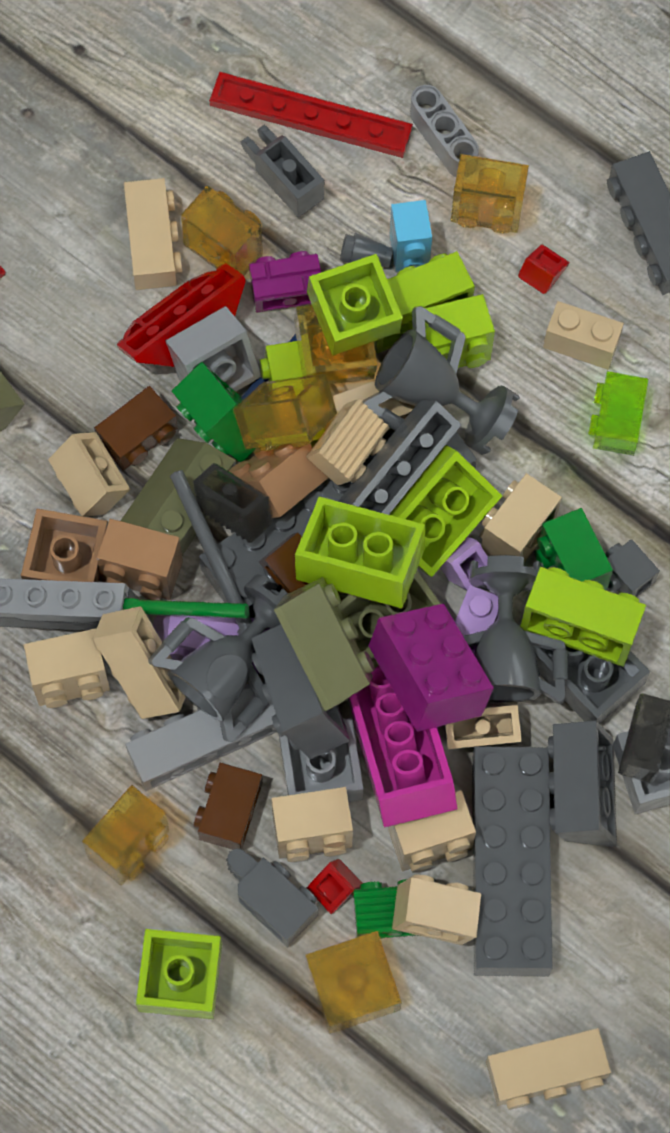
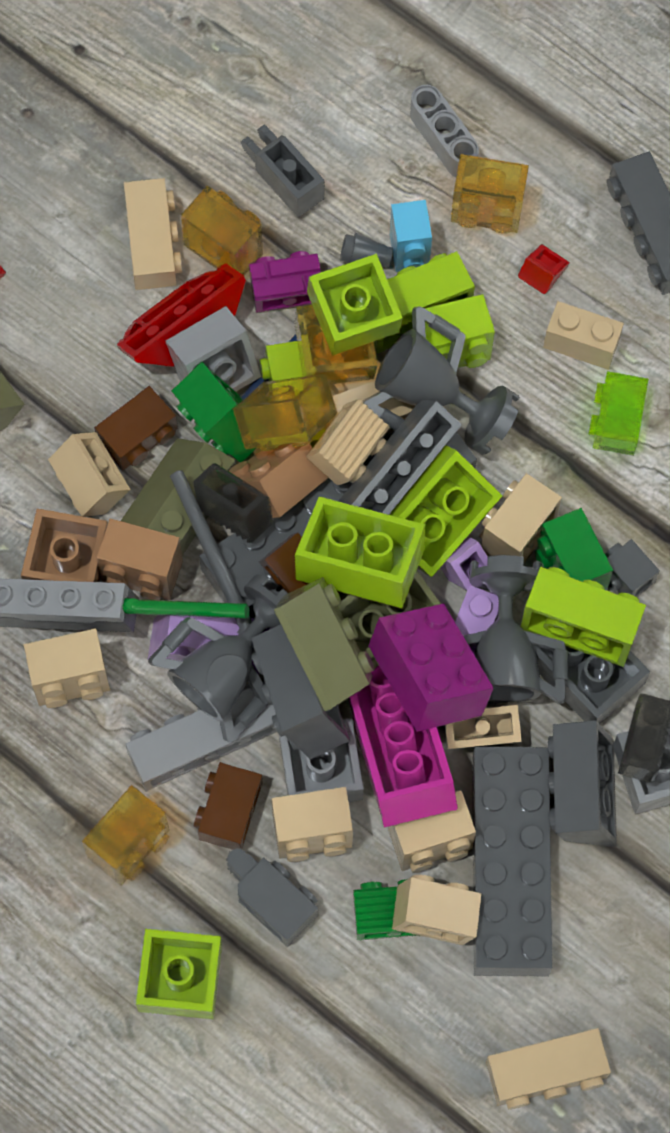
tan brick [92,606,185,719] -> none
red tile [209,72,413,158] -> none
clear yellow brick [305,931,402,1034] -> none
red slope [306,859,362,914] -> none

